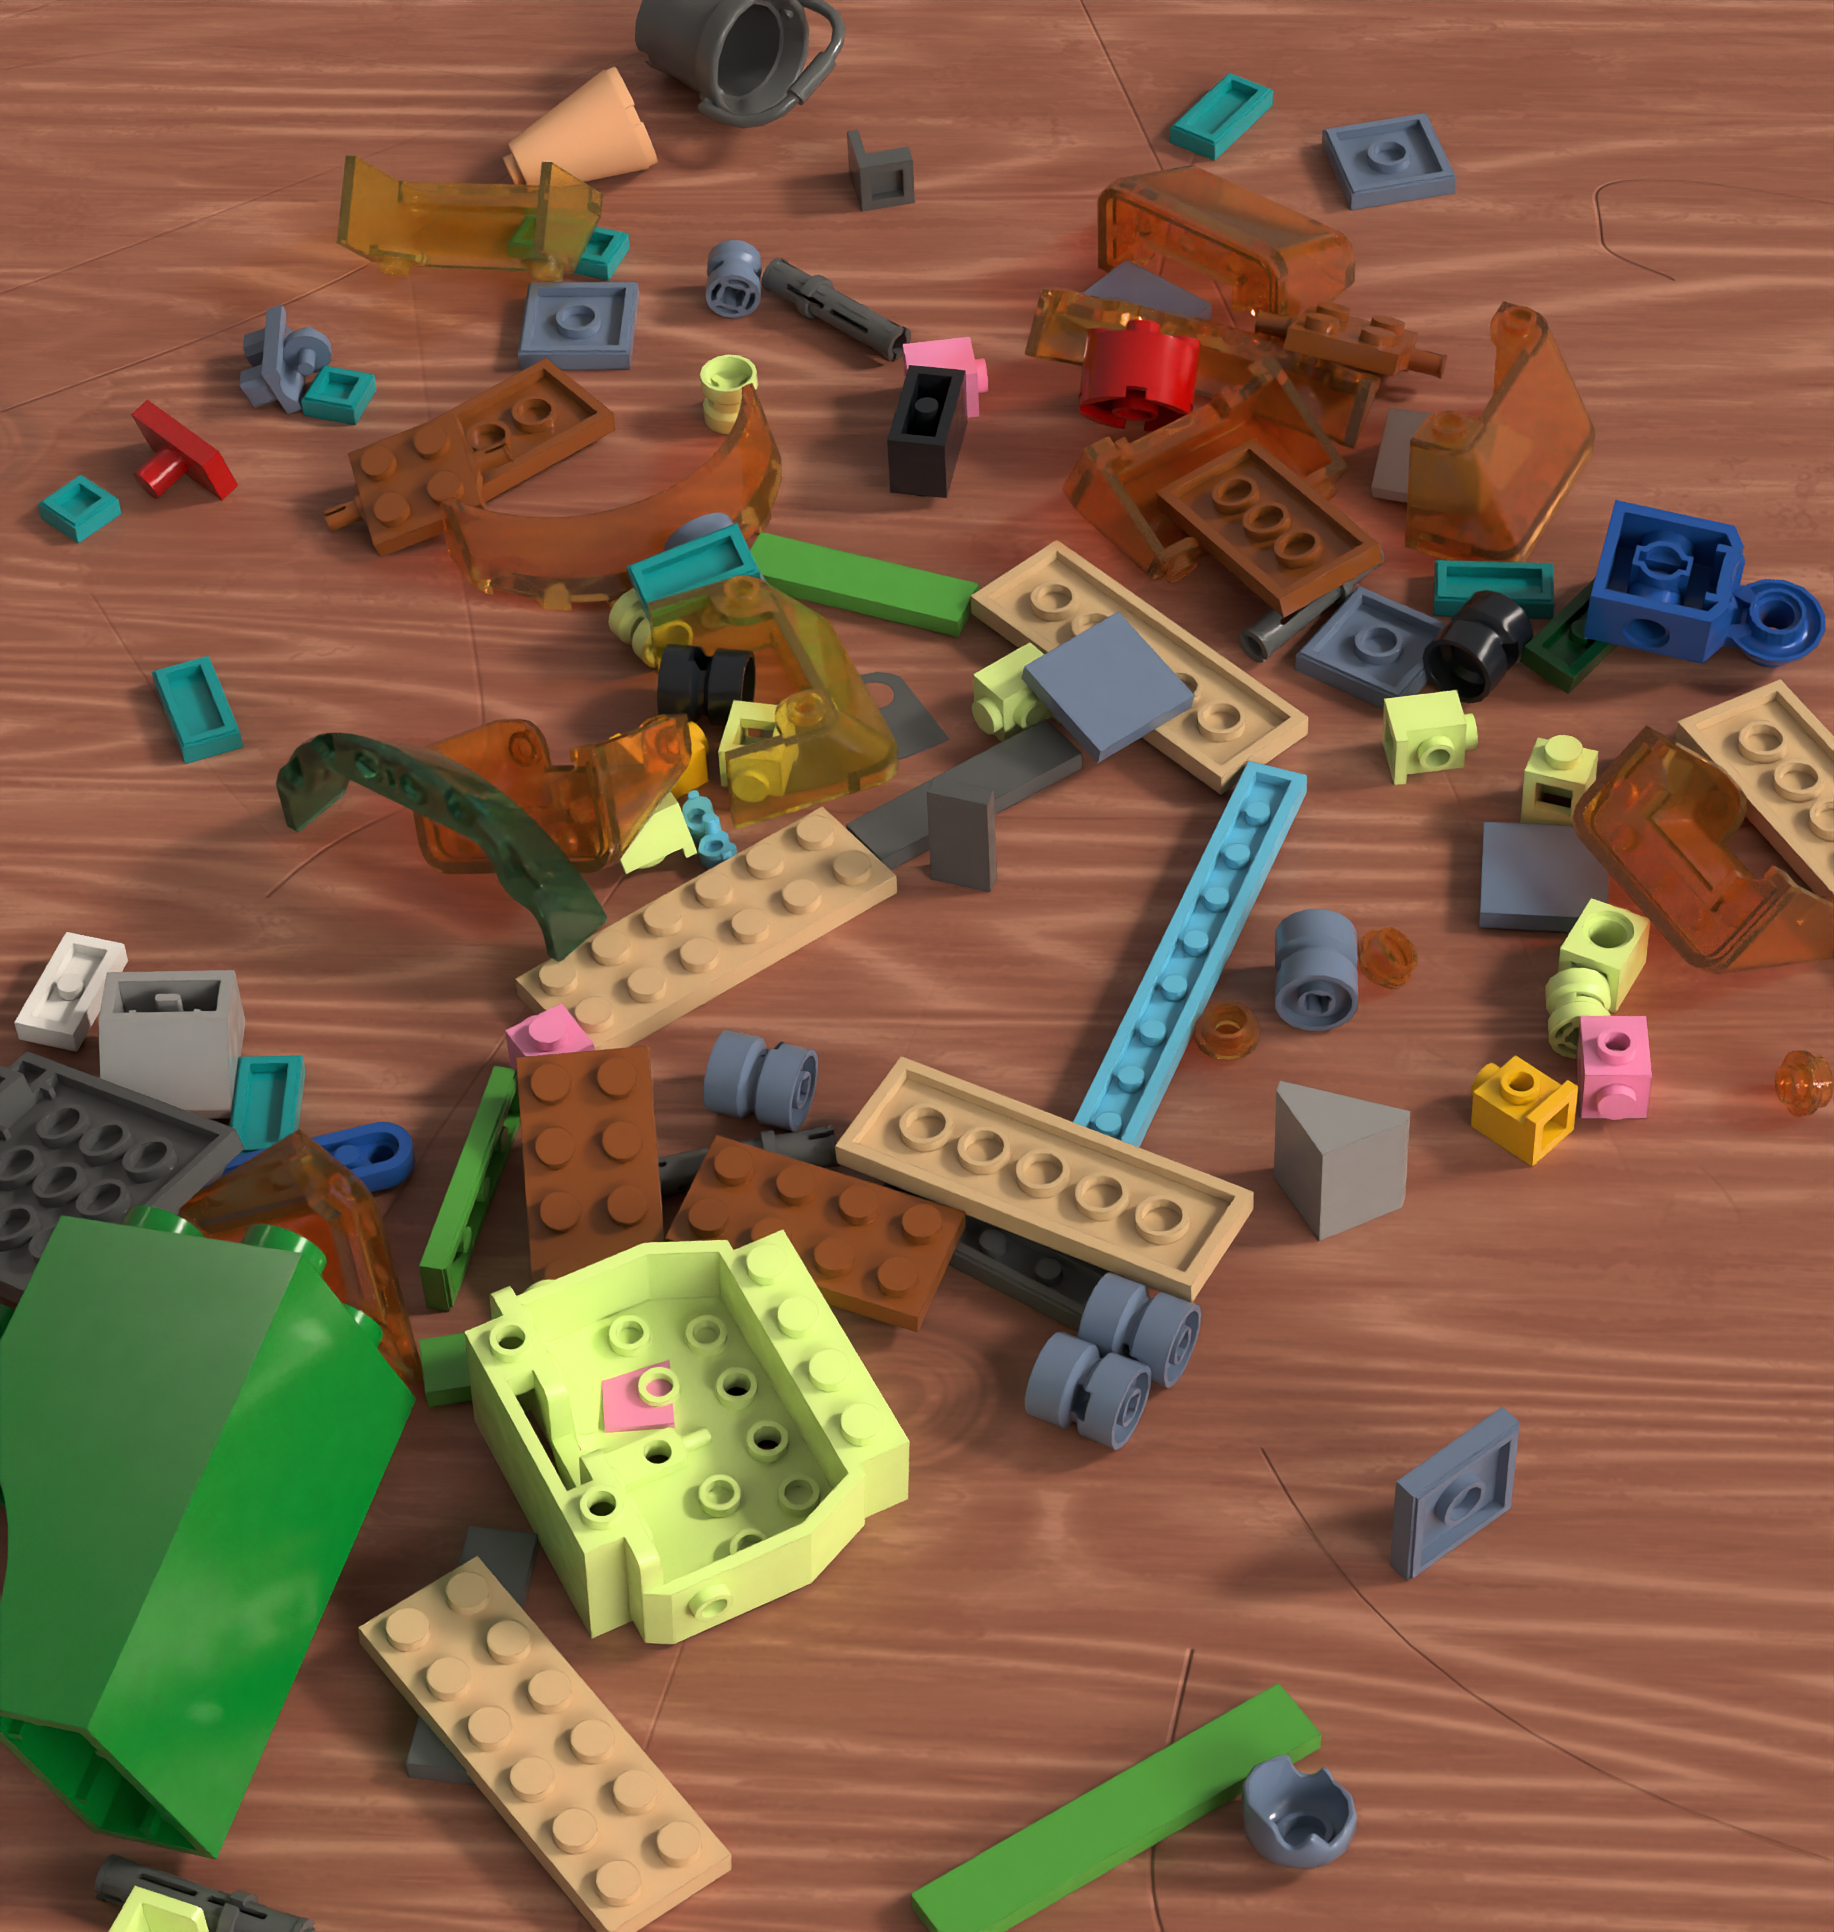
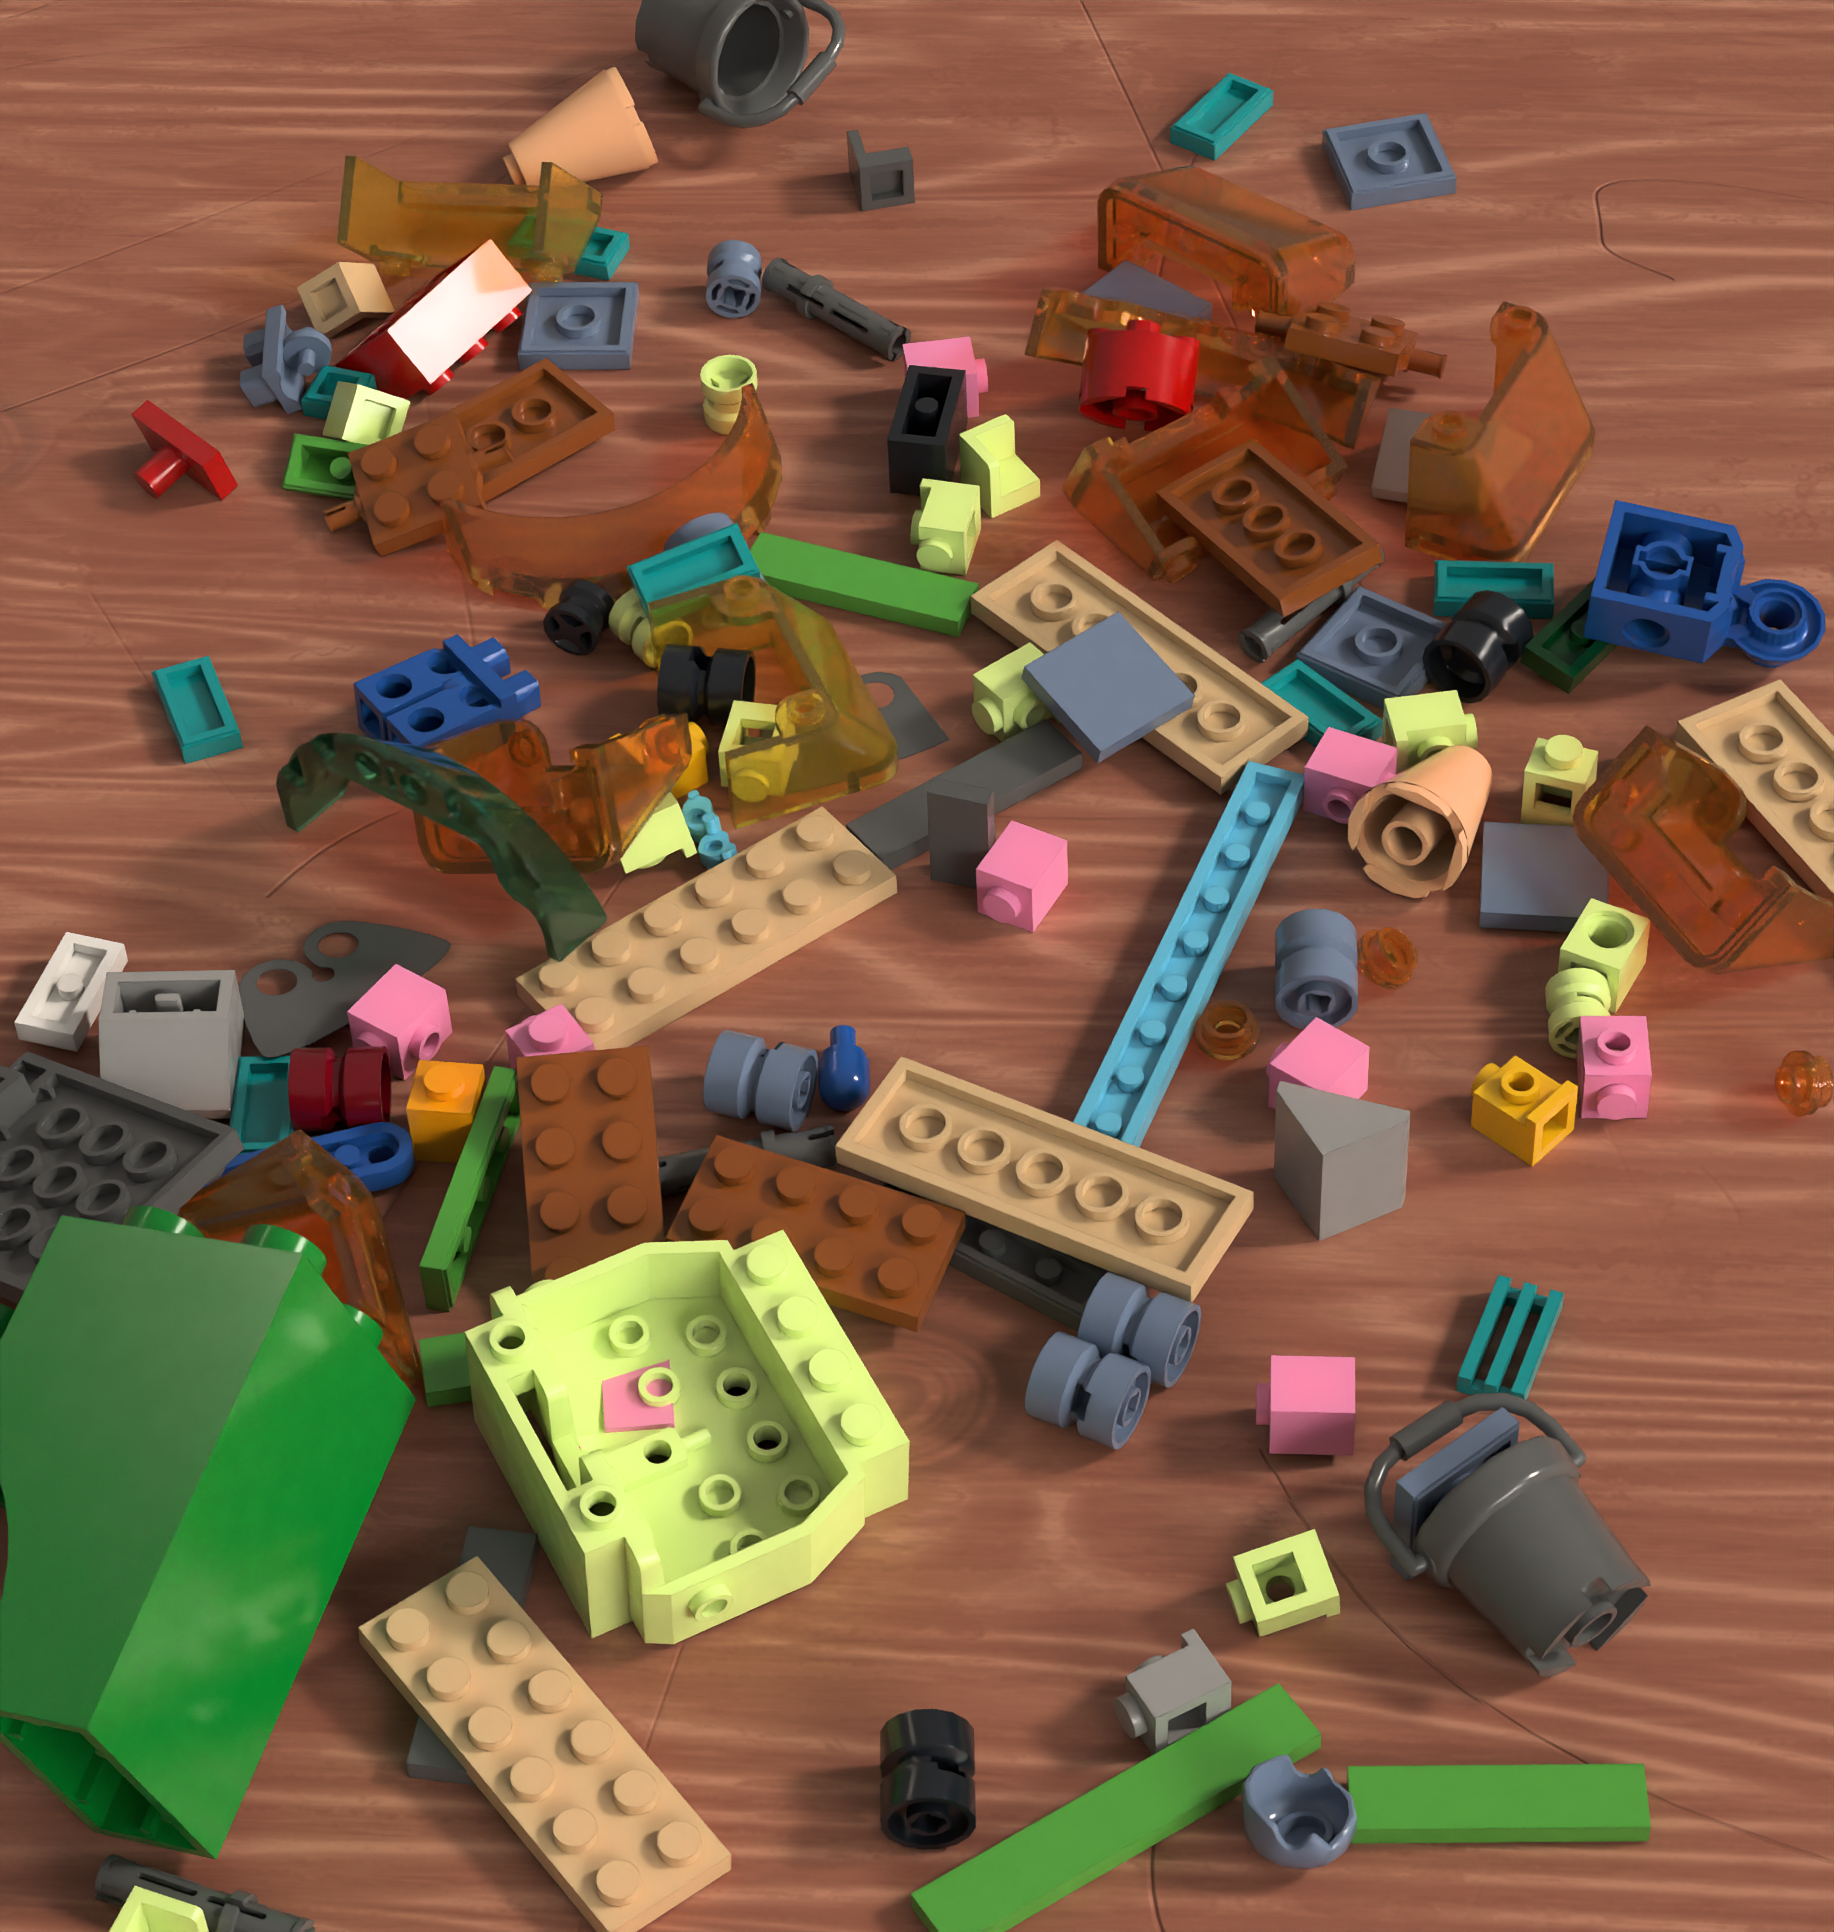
teal tile [37,475,122,544] -> none
none -> dark grey piece [239,921,451,1058]
none -> bright green slope [281,433,367,500]
none -> dark red wheel [288,1046,392,1132]
none -> tan panel [297,262,394,338]
none -> yellowish green panel [323,381,410,445]
none -> slope [335,239,532,400]
none -> bright pink brick [347,964,453,1081]
none -> blue hips [353,634,541,792]
none -> light orange brick [406,1060,487,1164]
none -> black wheel [543,580,615,655]
none -> blue cylinder [818,1025,870,1112]
none -> black wheel [880,1709,976,1849]
none -> yellowish green brick [910,478,981,576]
none -> yellowish green panel [959,414,1040,518]
none -> bright pink brick [976,820,1068,933]
none -> light grey brick [1113,1629,1232,1755]
none -> yellowish green brick [1226,1529,1340,1637]
none -> bright pink brick [1256,1355,1355,1455]
none -> teal tile [1261,659,1383,748]
none -> bright pink brick [1266,1017,1370,1111]
none -> bright pink brick [1303,727,1397,824]
none -> bright green tile [1347,1764,1651,1844]
none -> light nougat cone [1348,745,1493,898]
none -> dark grey piece [1364,1393,1651,1677]
none -> teal tile [1456,1275,1564,1400]

